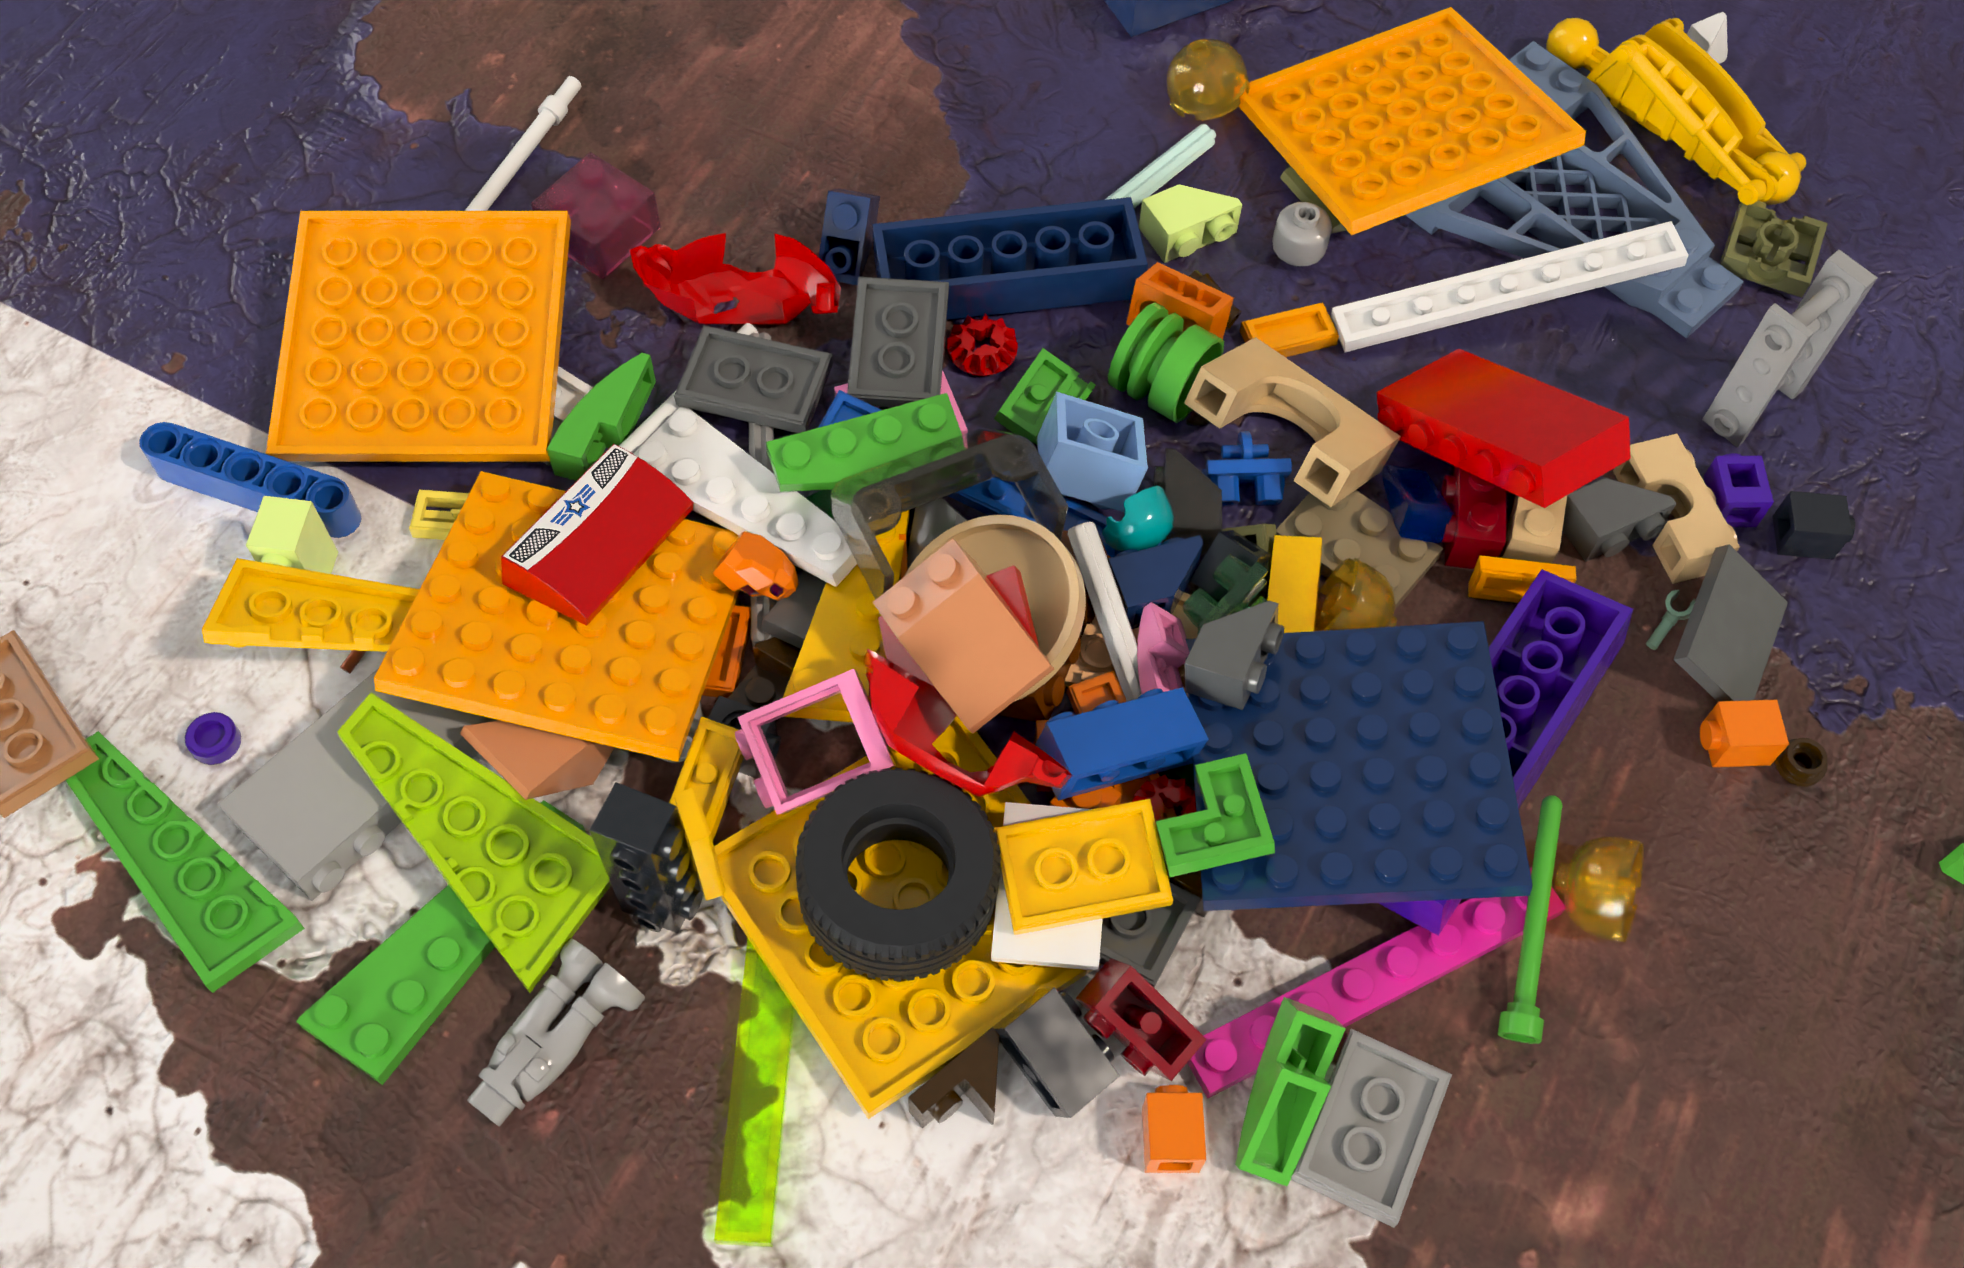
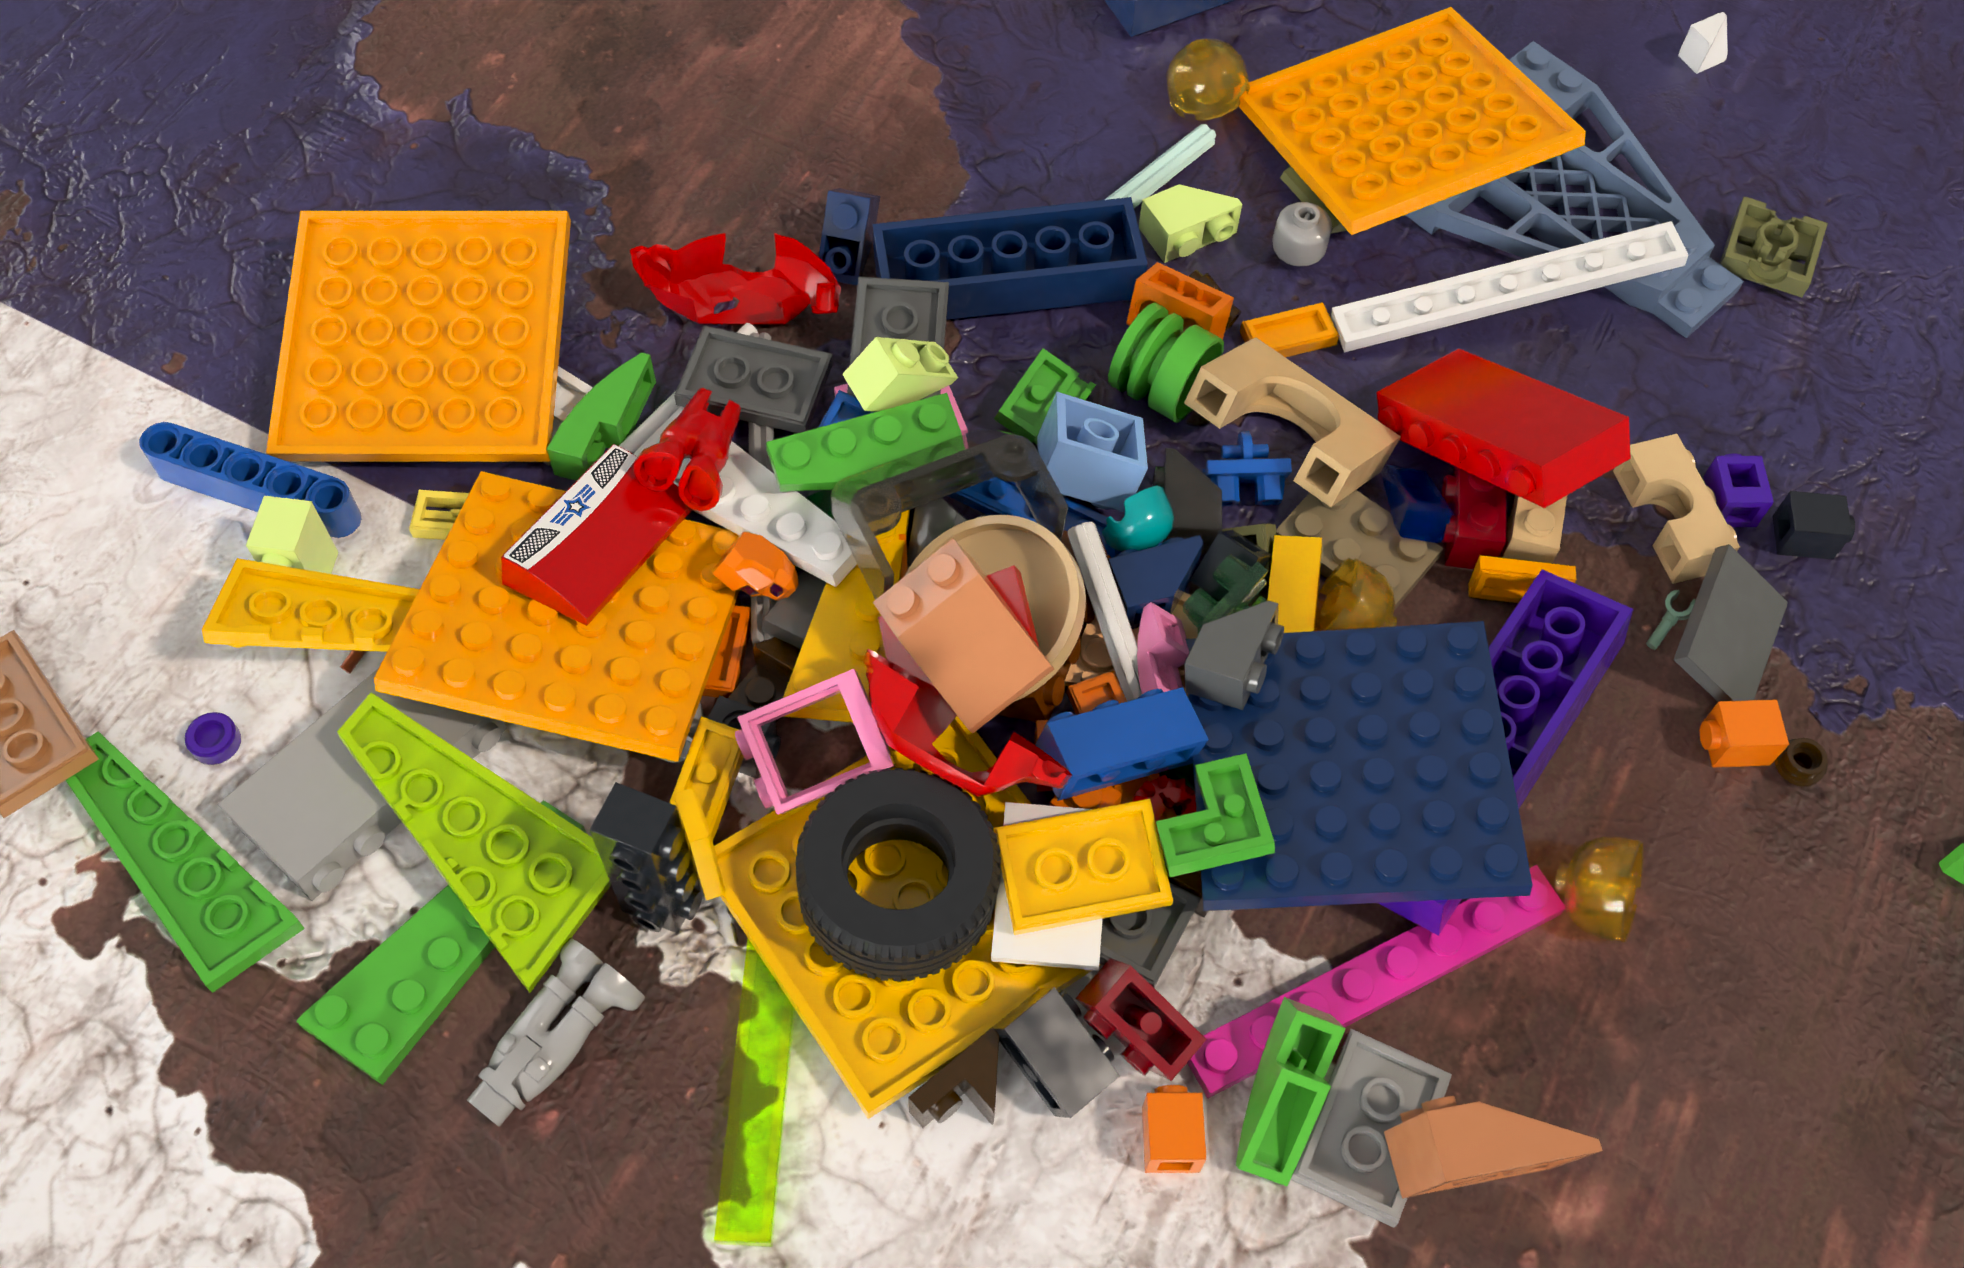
nougat slope [460,720,615,800] -> none
white bar [465,76,582,211] -> none
clear pink brick [531,152,661,279] -> none
red gear [947,313,1018,376] -> none
bright green piece [1498,795,1562,1044] -> none
yellow piece [1546,18,1806,205] -> none
dark grey slope [1562,478,1677,562] -> none
light grey fence [1702,250,1878,448] -> none
none -> red piece [633,388,741,511]
none -> yellowish green slope [842,337,958,411]
none -> nougat slope [1384,1096,1603,1199]

